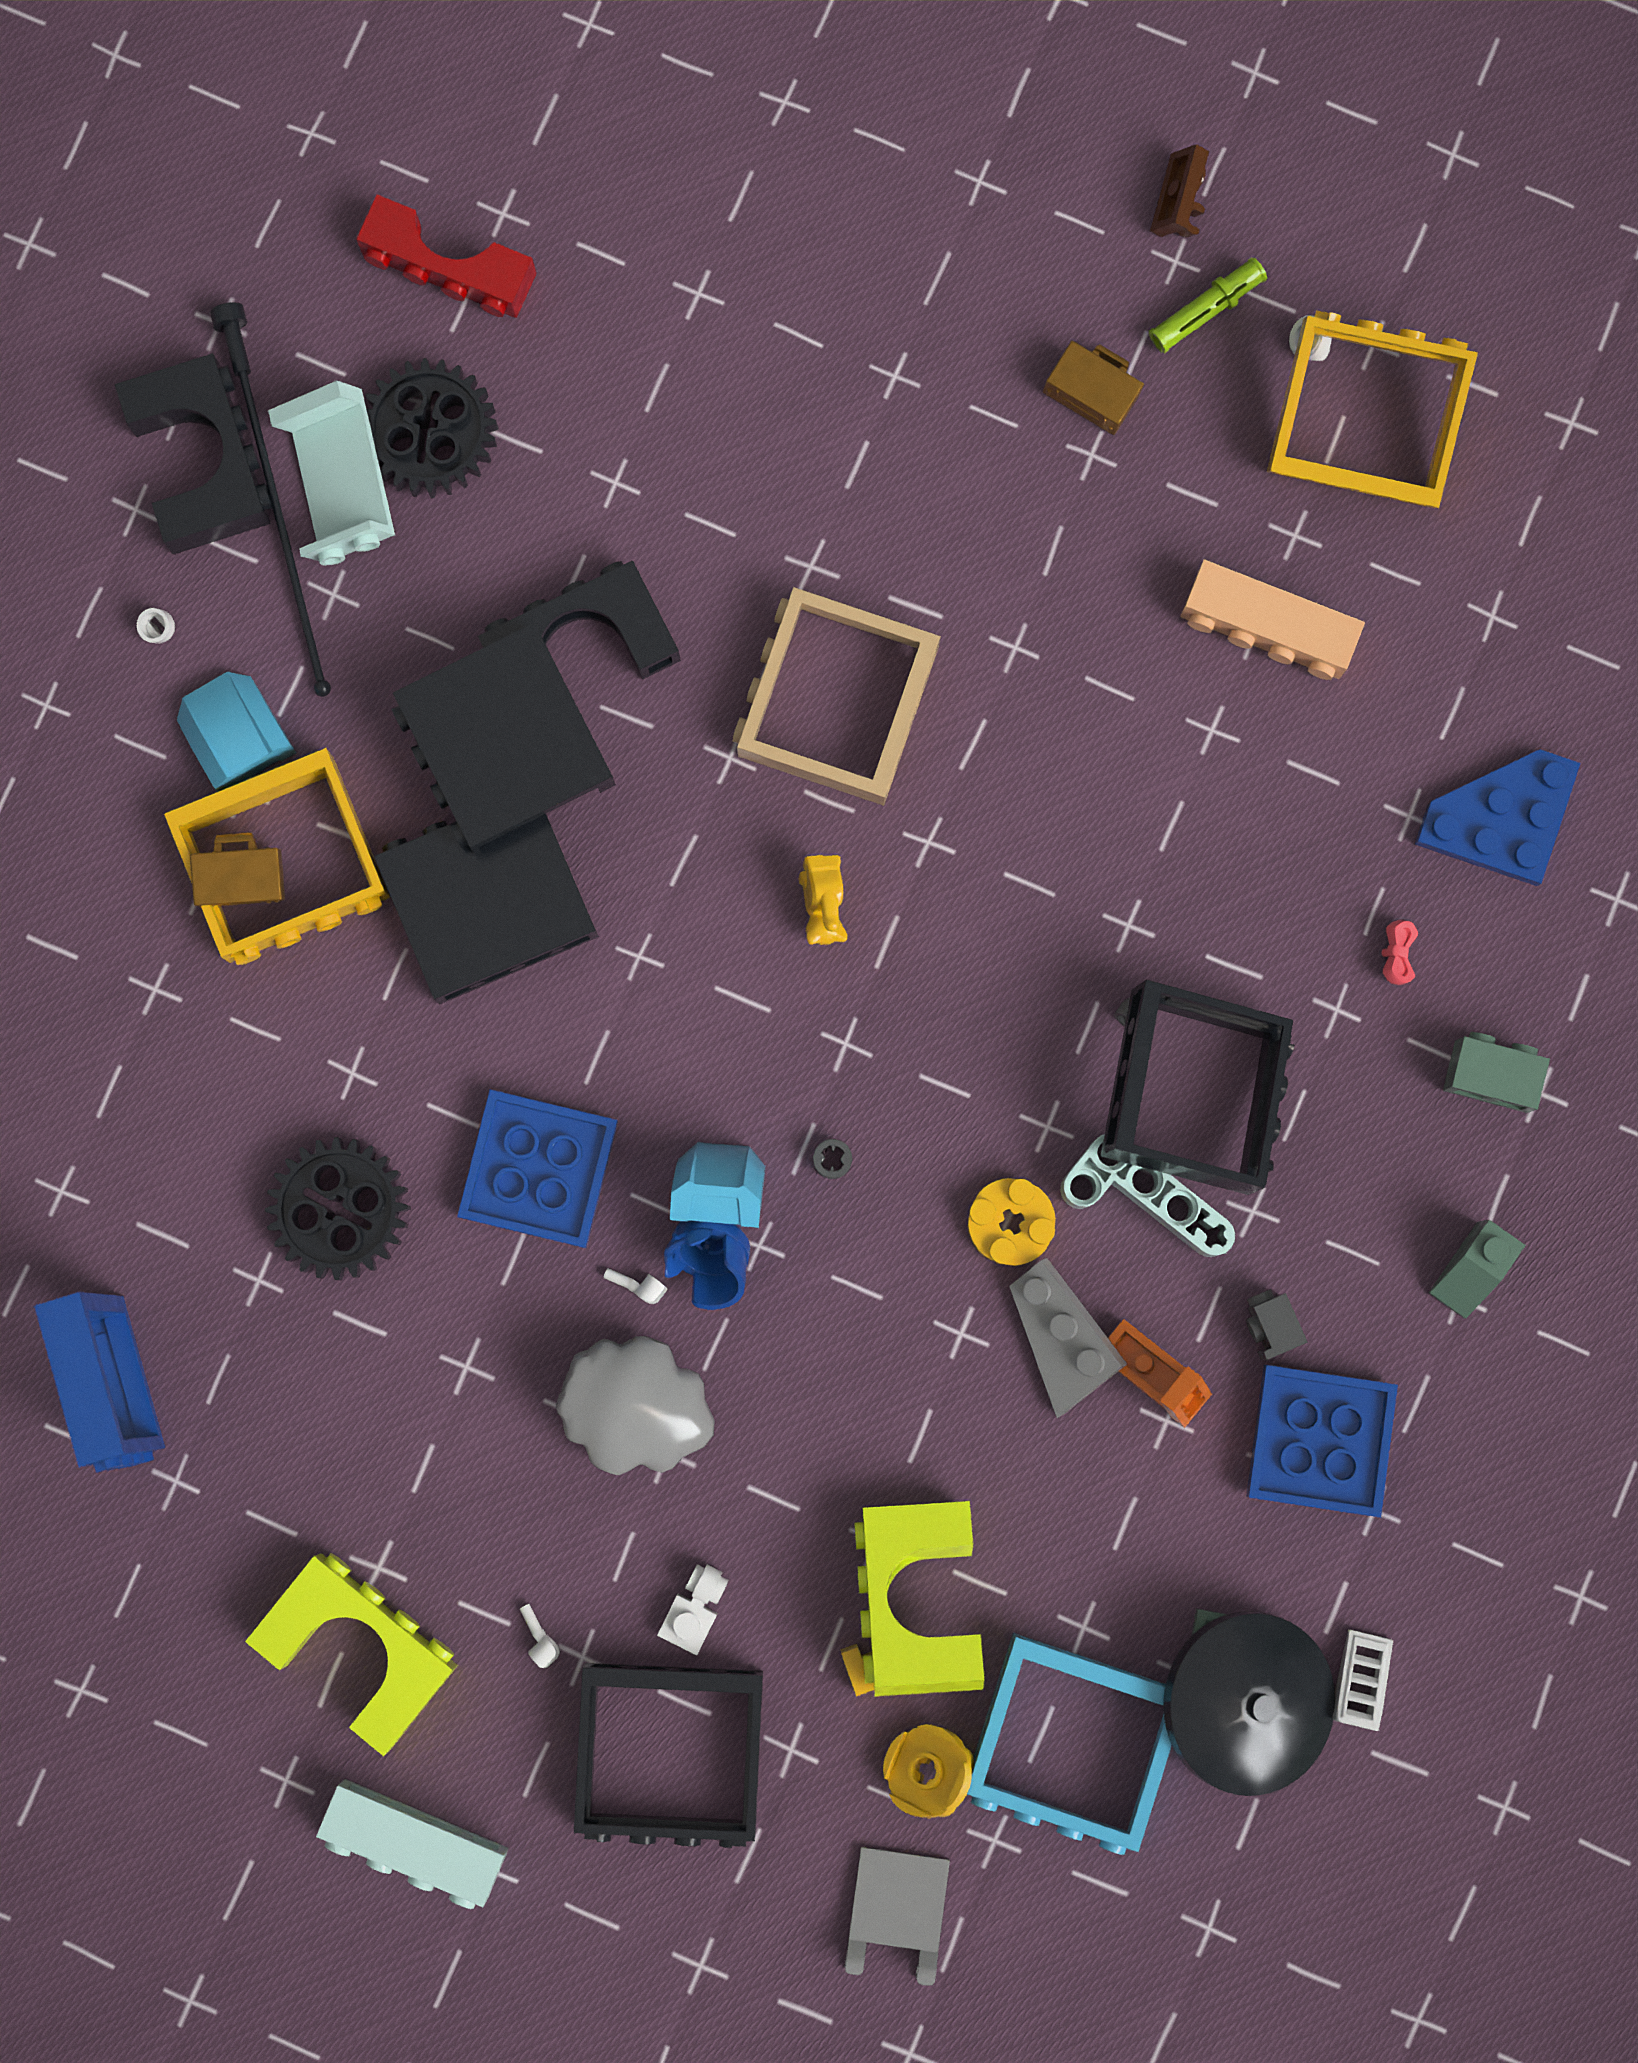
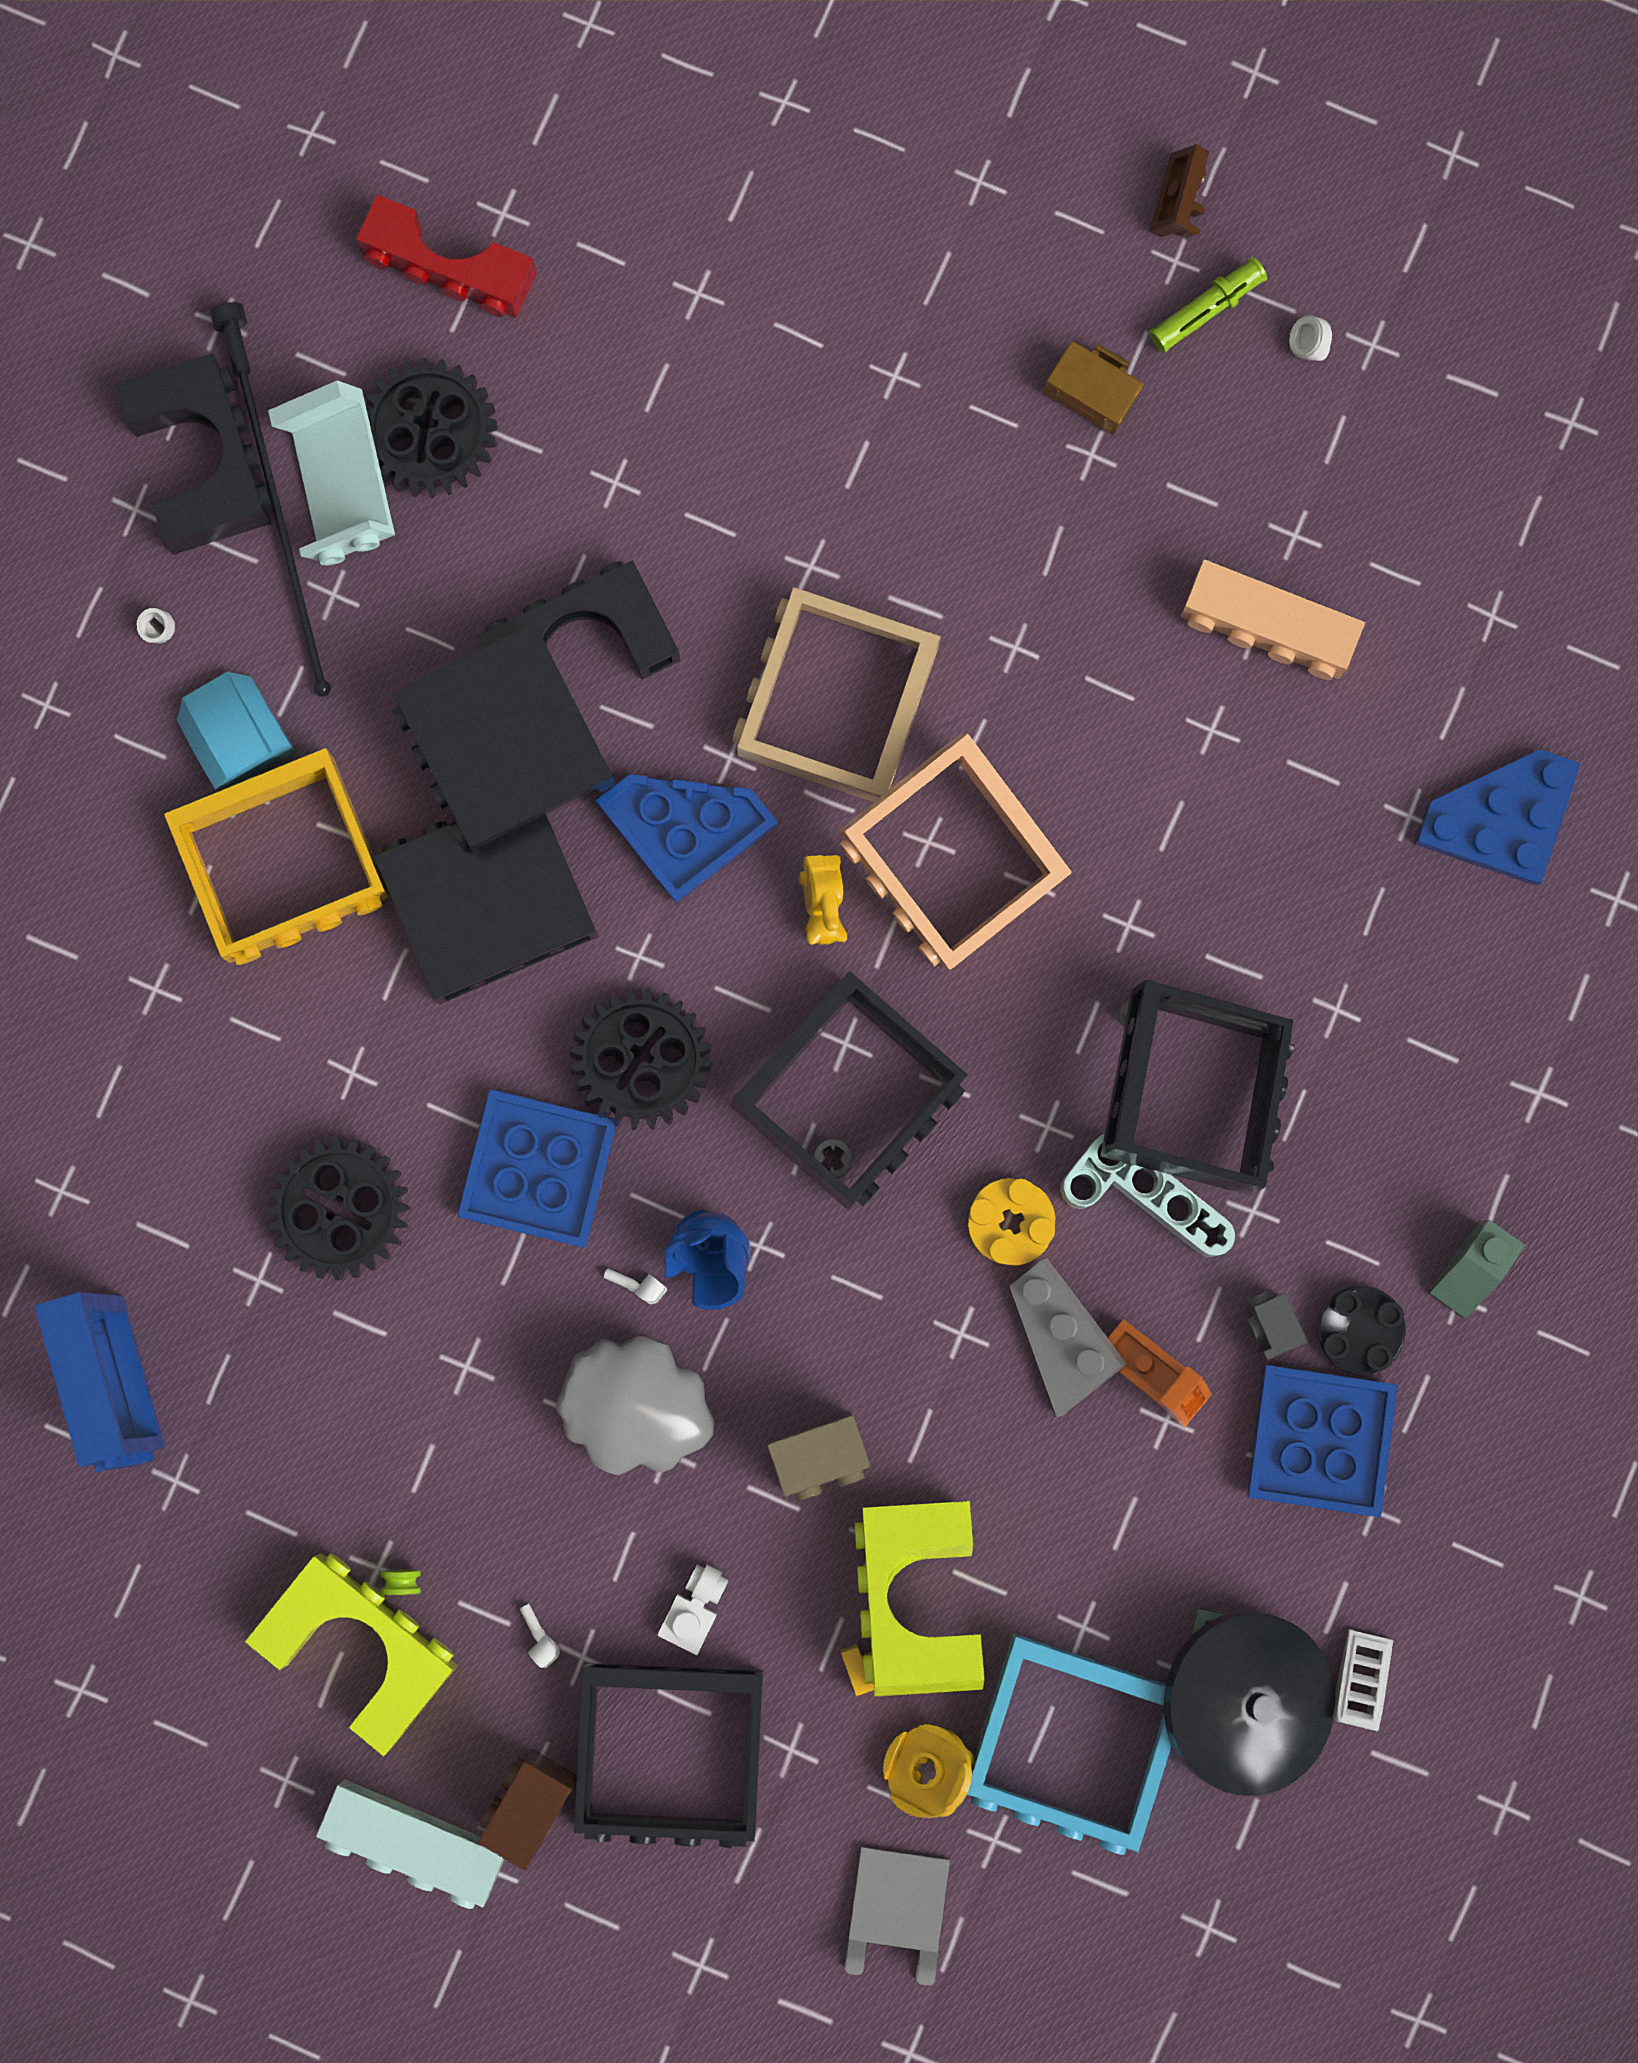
pearl gold piece [190,833,285,908] -> none
medium azure slope [670,1142,766,1228] -> none
yellow window [1267,310,1478,508] -> none
coral piece [1382,919,1418,985] -> none
sand green brick [1443,1032,1550,1113] -> none
none -> lime bush [380,1569,421,1595]
none -> reddish brown brick [477,1750,577,1871]
none -> black gear [570,989,712,1130]
none -> blue plate [596,774,778,904]
none -> black window [731,971,968,1210]
none -> dark tan brick [768,1414,871,1501]
none -> light nougat window [838,734,1072,970]
none -> black dish [1318,1286,1406,1374]

